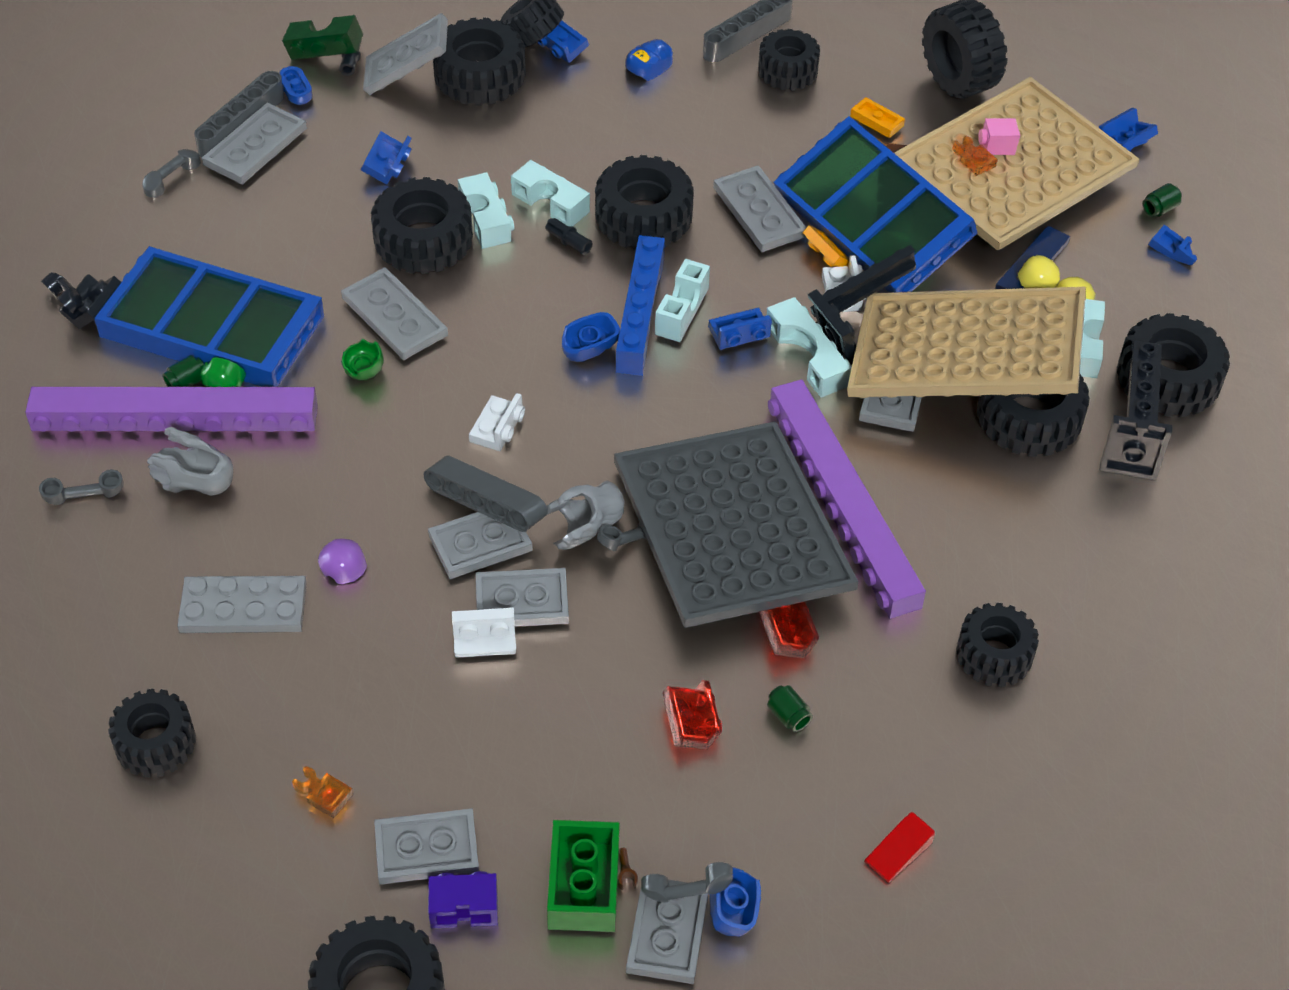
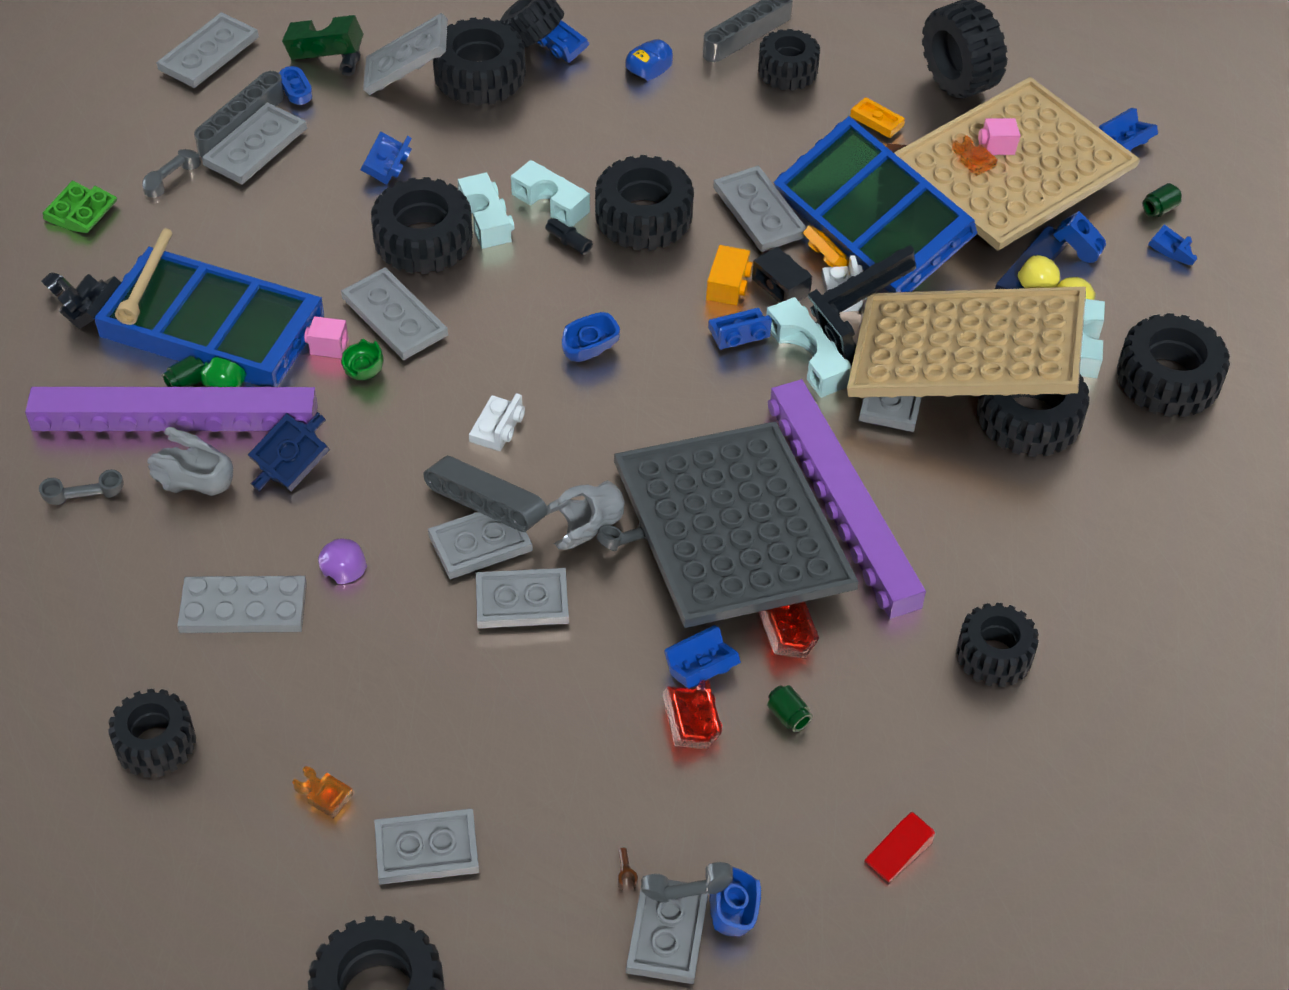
dark purple brick [428,871,498,929] -> none
white bracket [452,608,516,658] -> none
green brick [547,820,620,932] -> none
blue arch [616,235,665,376] -> none
light aqua arch [655,259,710,342] -> none
black bracket [1099,340,1172,480] -> none
none -> bright green slope [43,180,117,233]
none -> tan piece [115,228,172,325]
none -> light grey plate [156,12,259,88]
none -> dark blue plate [248,412,330,492]
none -> bright pink brick [304,316,349,359]
none -> blue bracket [664,625,741,689]
none -> light orange brick [706,245,753,306]
none -> black brick [752,247,812,303]
none -> blue leg [1053,211,1106,263]

